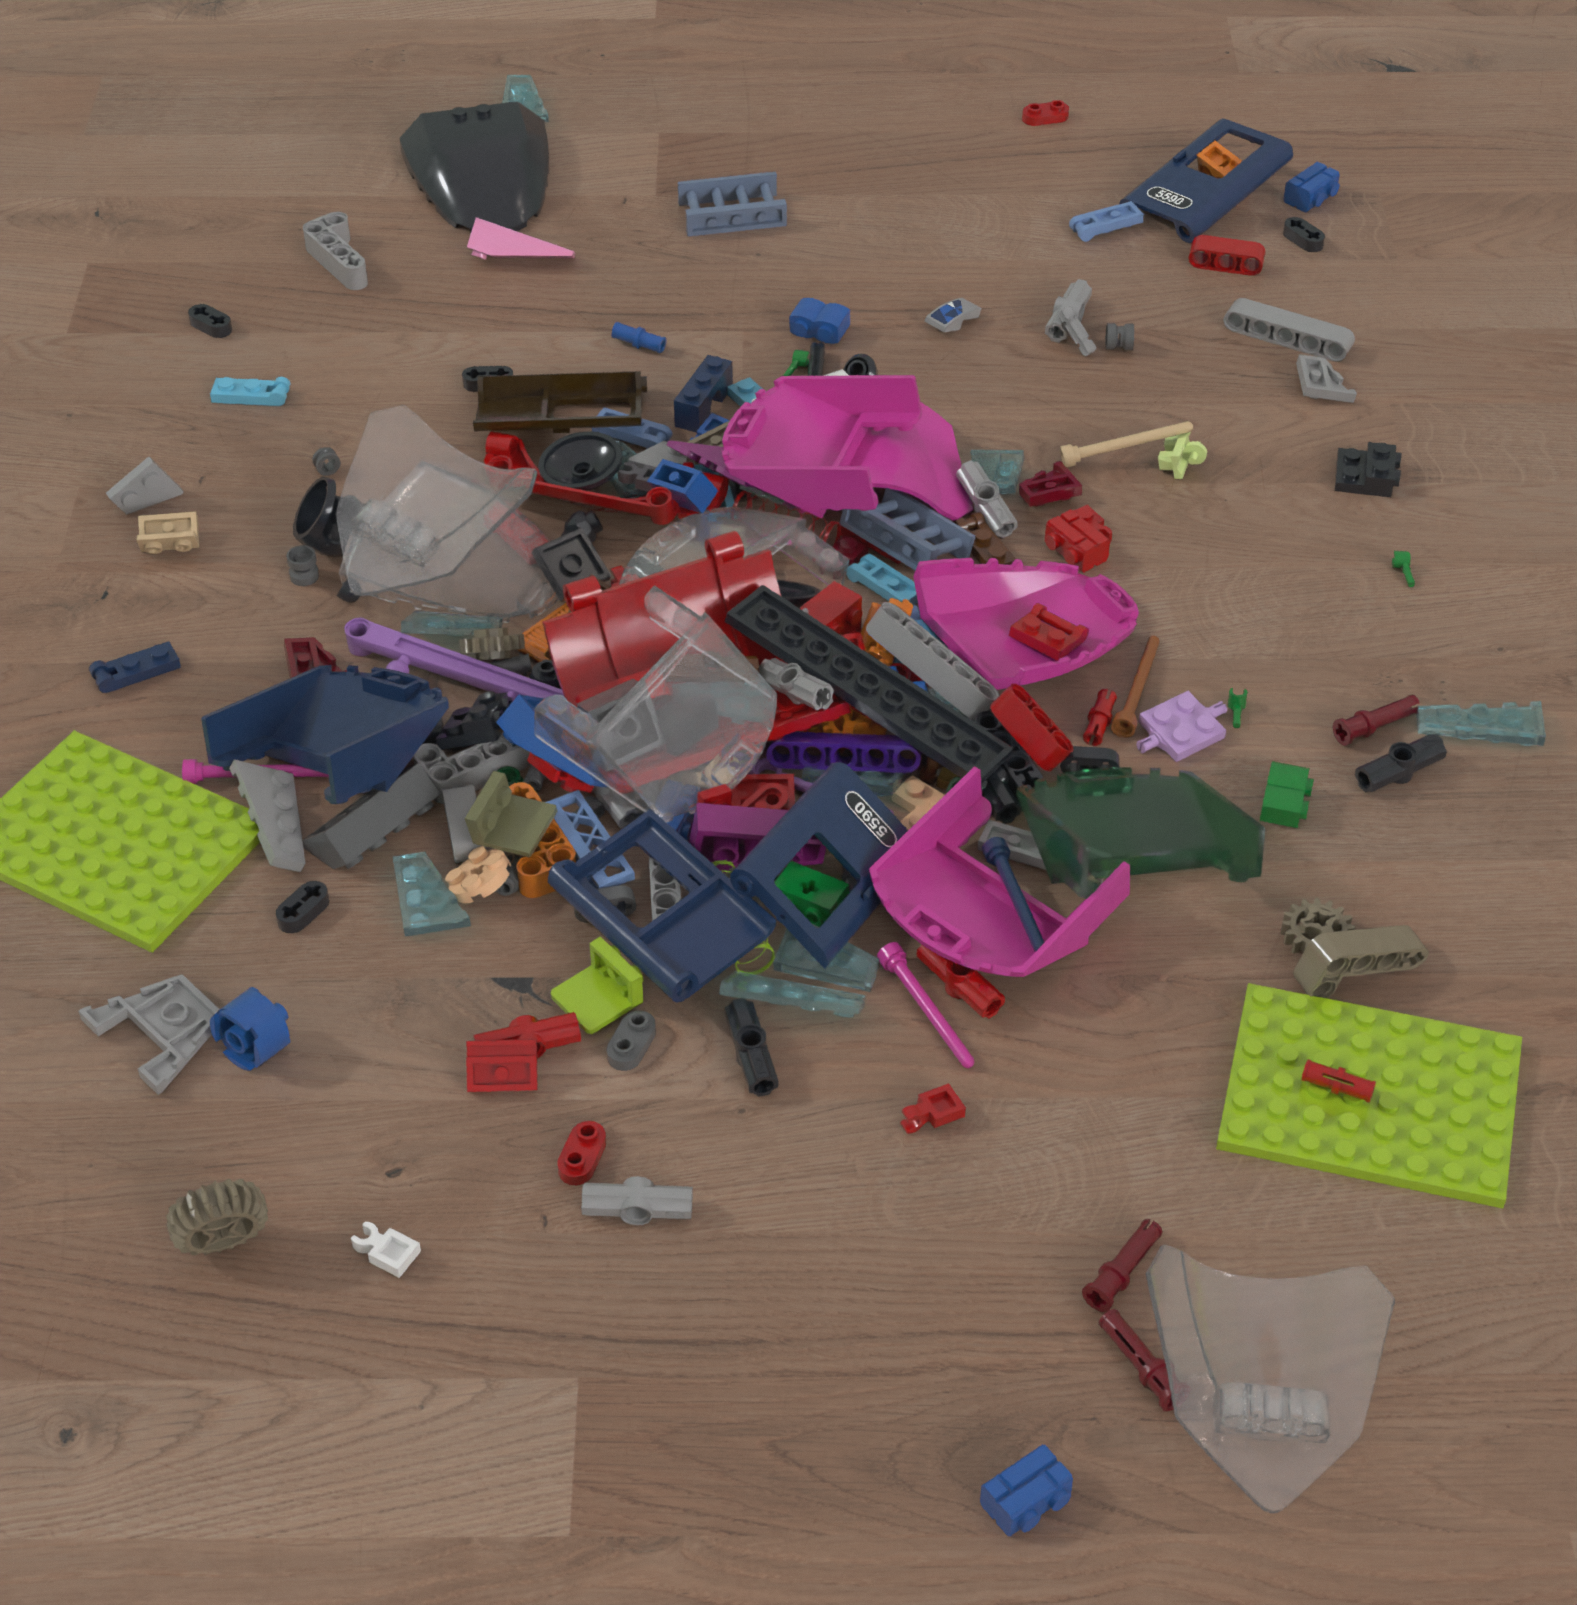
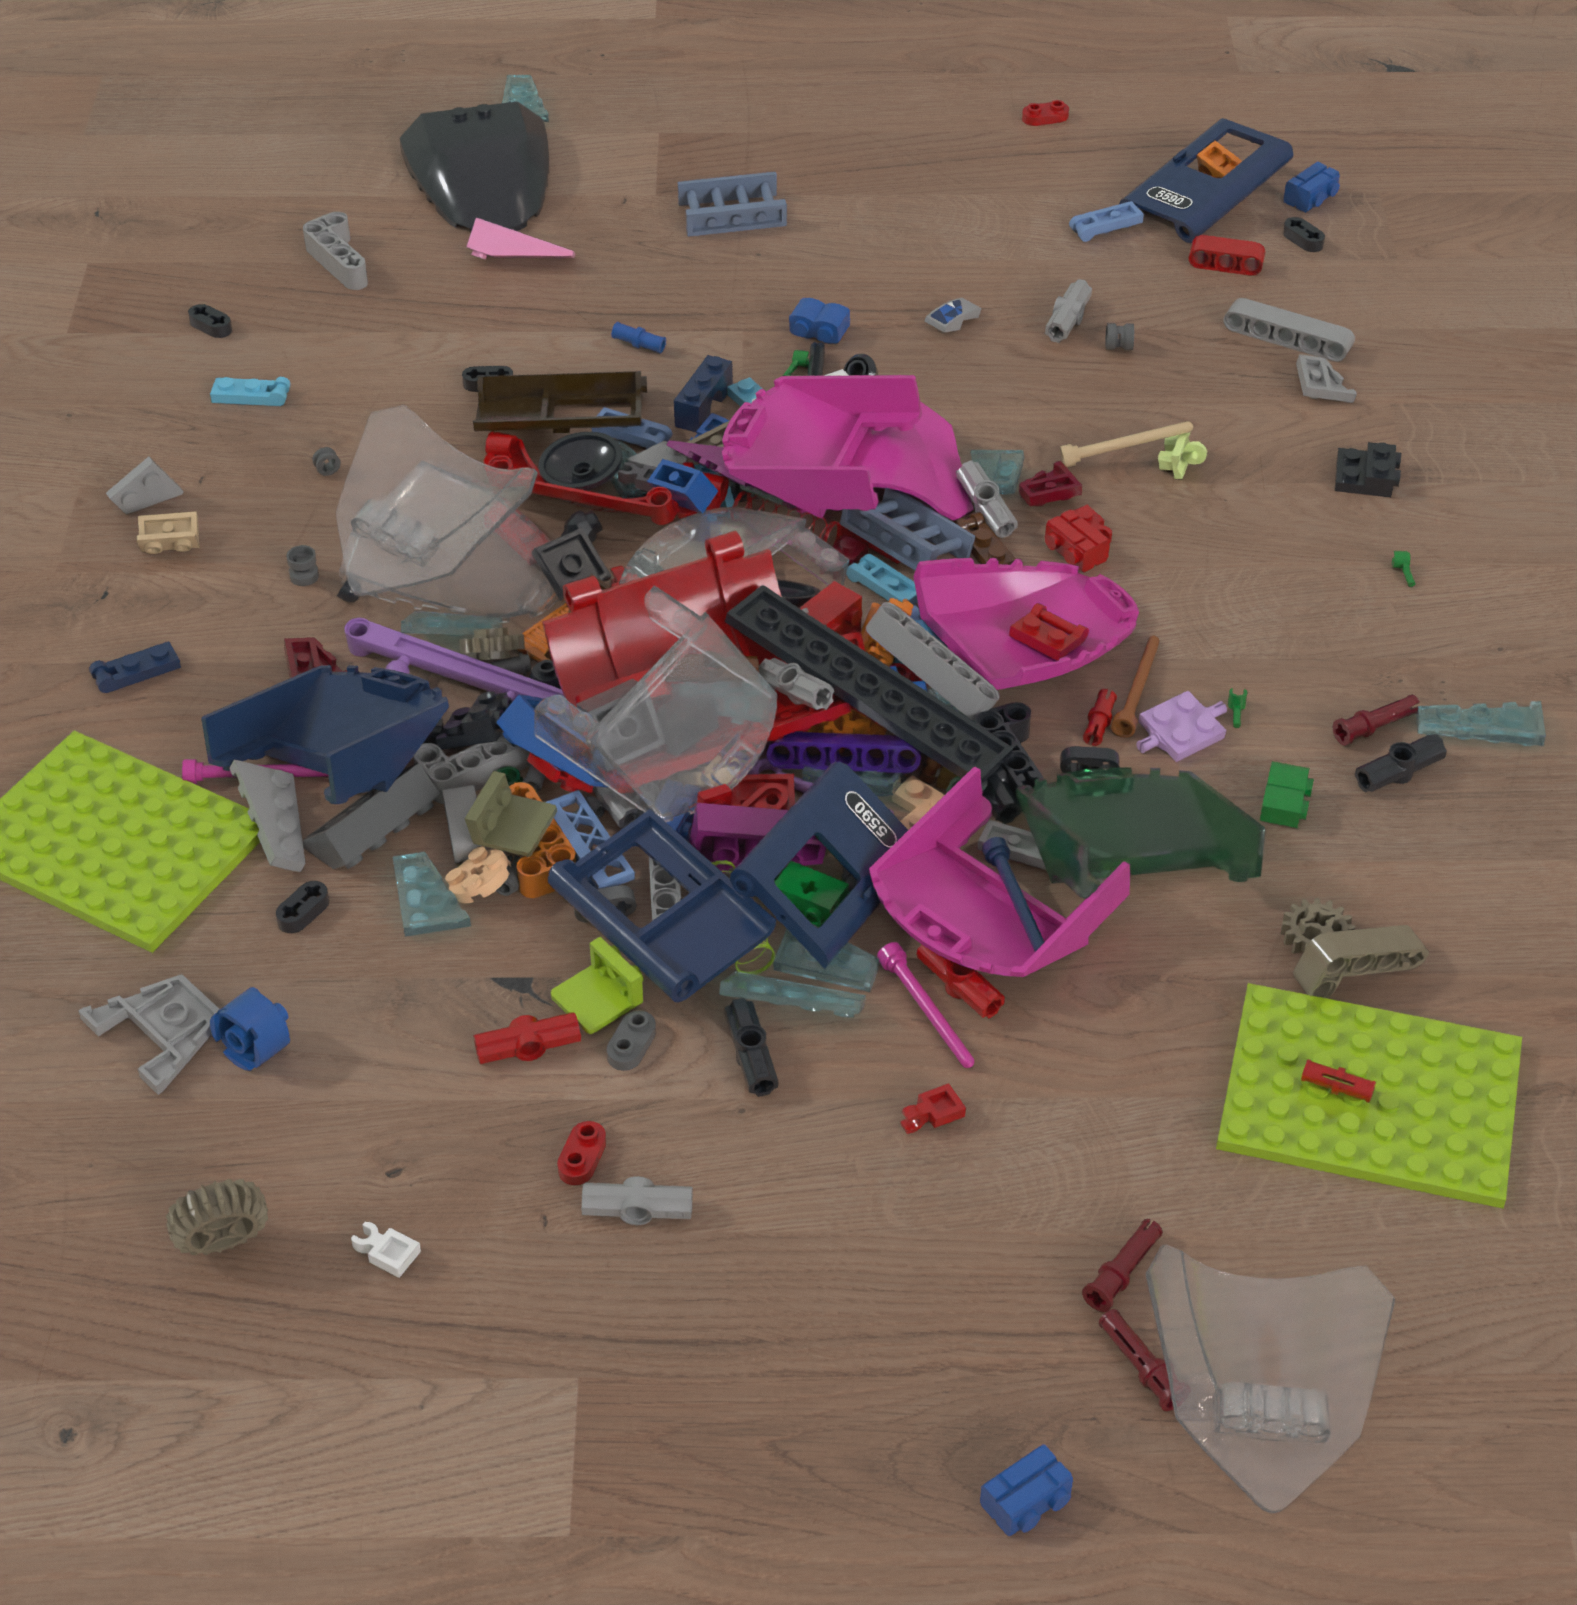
black piece [293,476,371,557] -> none
red plate [466,1039,538,1092] -> none
red beam [990,683,1074,772] -> none
light grey axle [1058,306,1097,356] -> none

